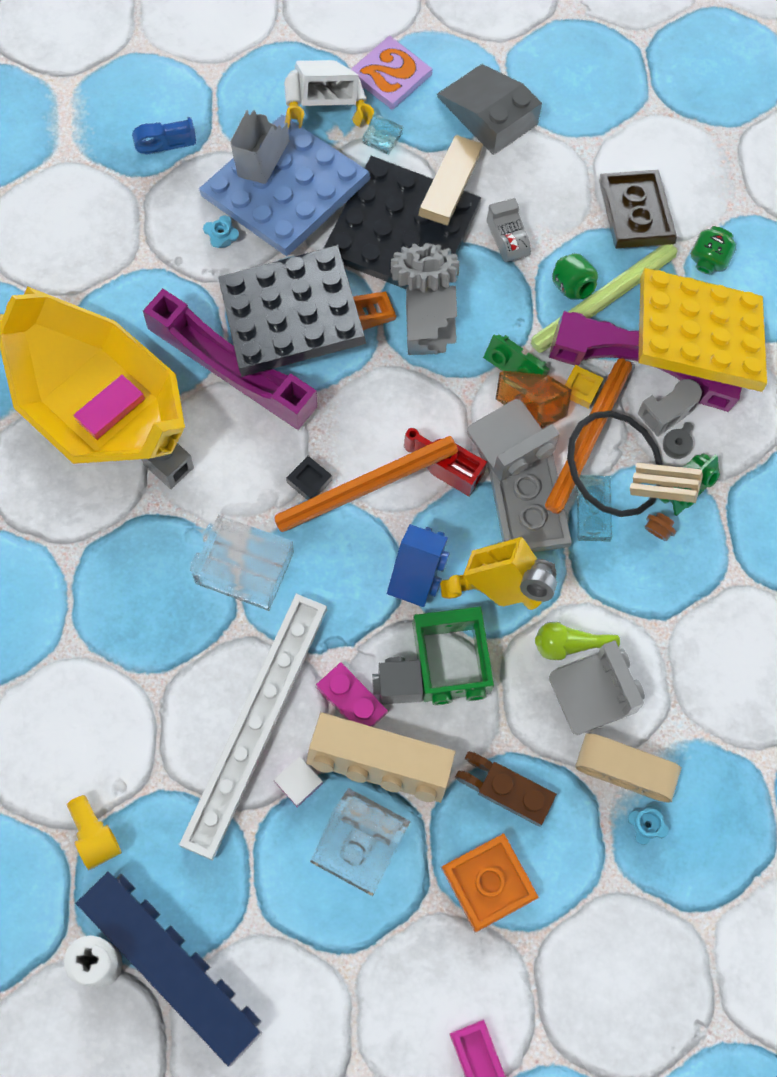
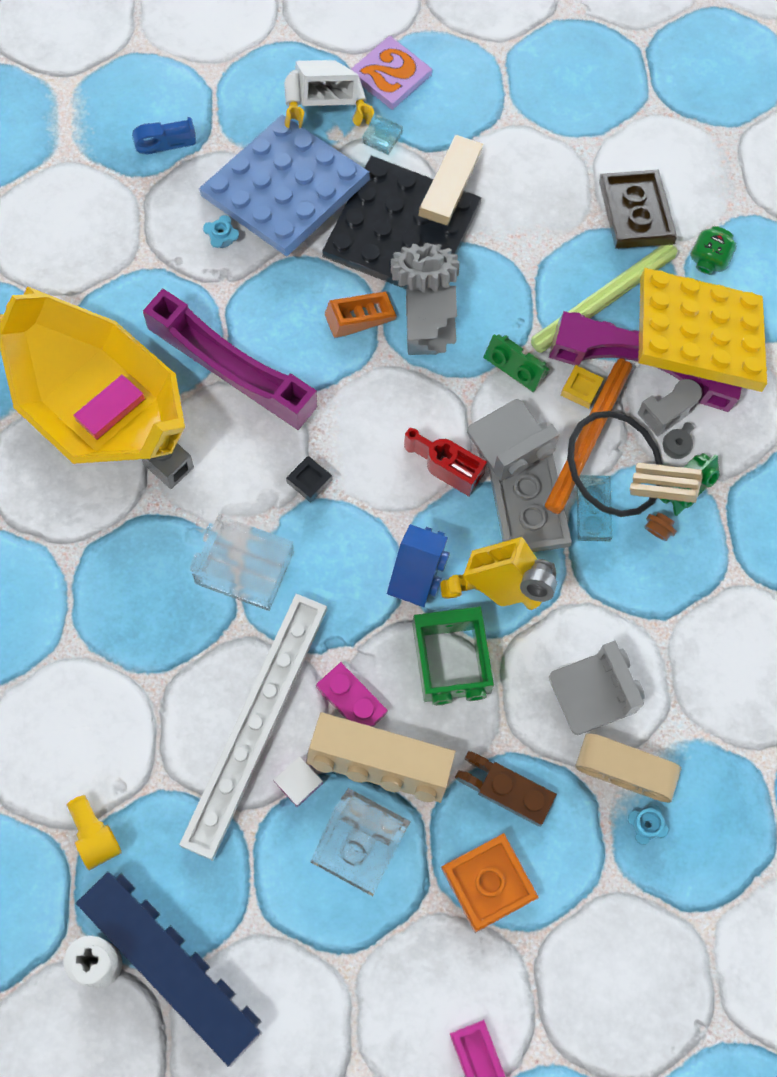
plate [218,245,366,377] -> none
light grey piece [230,110,289,184] -> none
orange axle [275,436,458,532] -> none
dark grey brick [372,657,423,705] -> none
dark grey slope [437,64,542,155] -> none
light grey leg [487,198,531,262] -> none
clear orange slope [496,371,572,428] -> none
lime piece [535,622,620,660] -> none
green head [552,253,598,300] -> none

